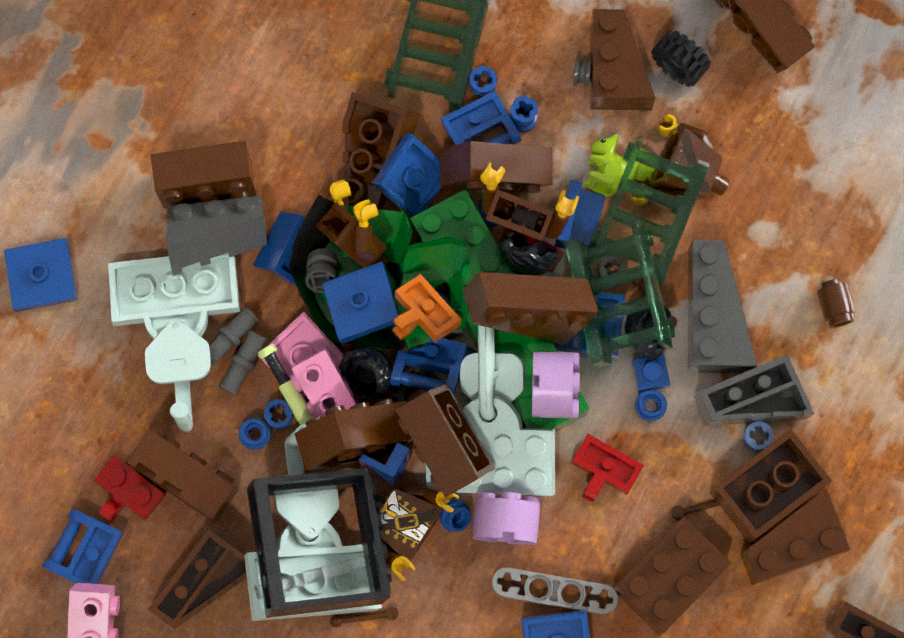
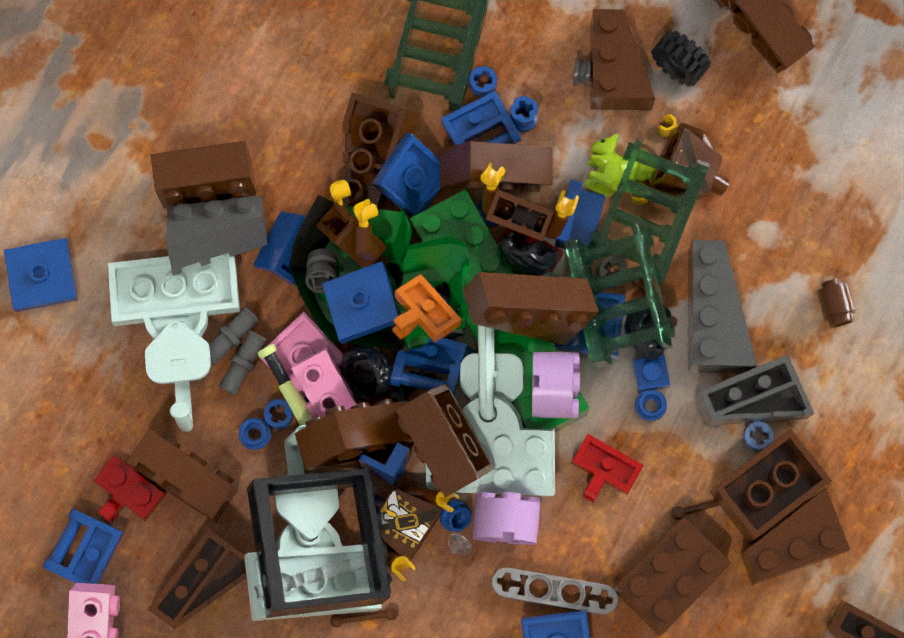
none -> clear rock [448,532,472,555]

